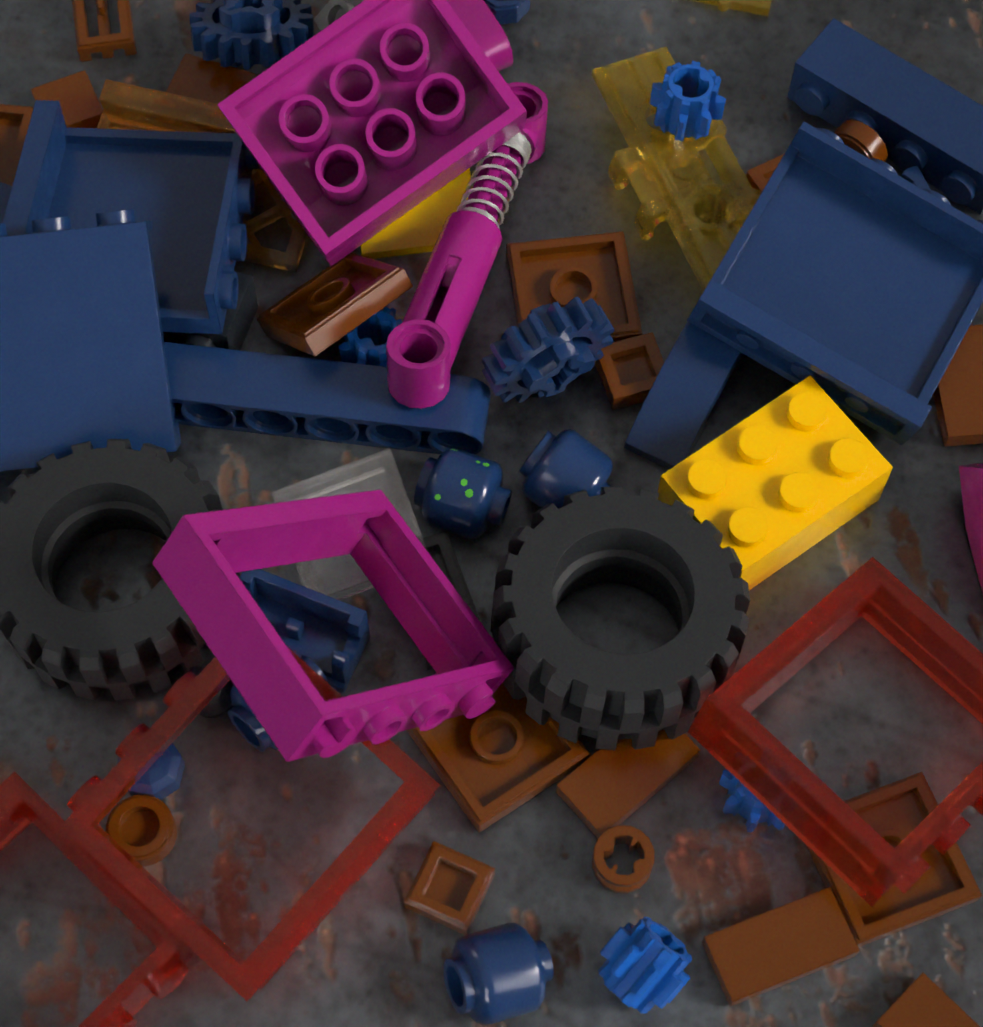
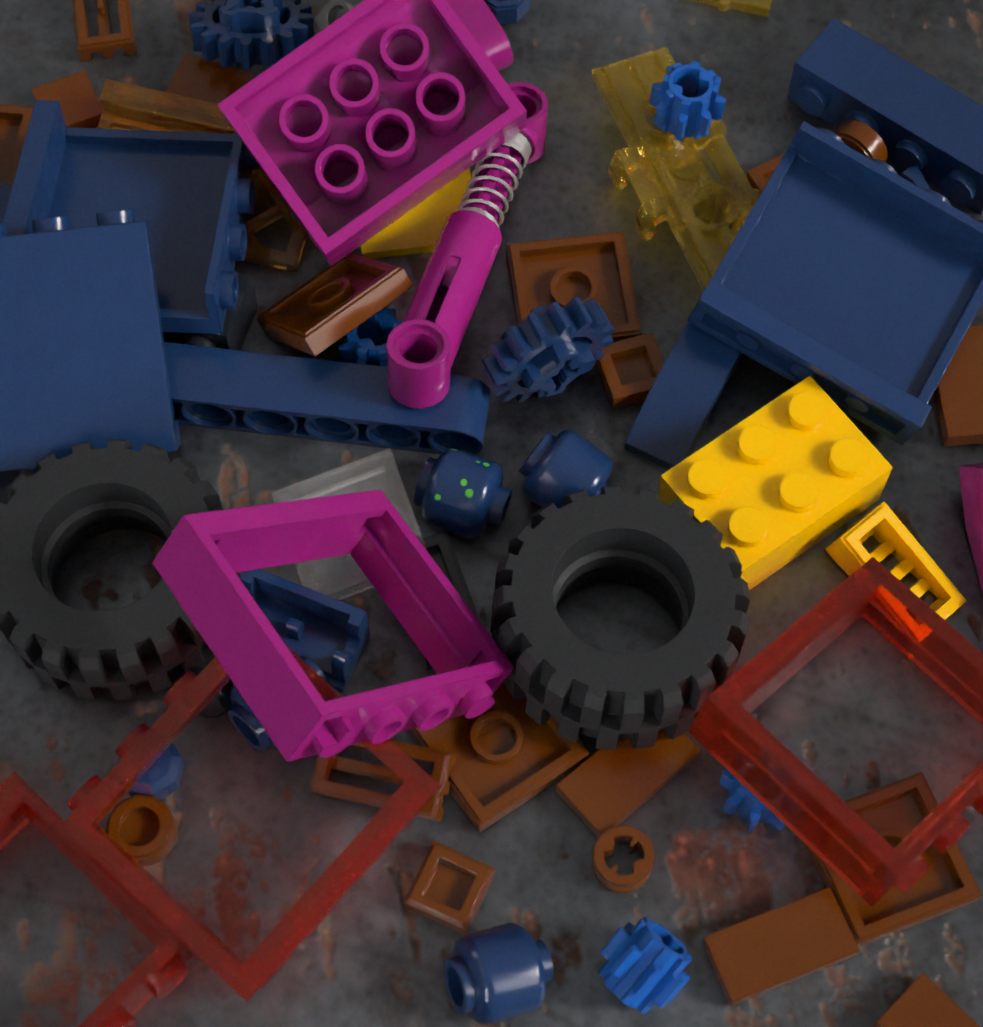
none -> reddish brown tile [309,739,457,822]
none -> yellow slope [824,501,967,642]

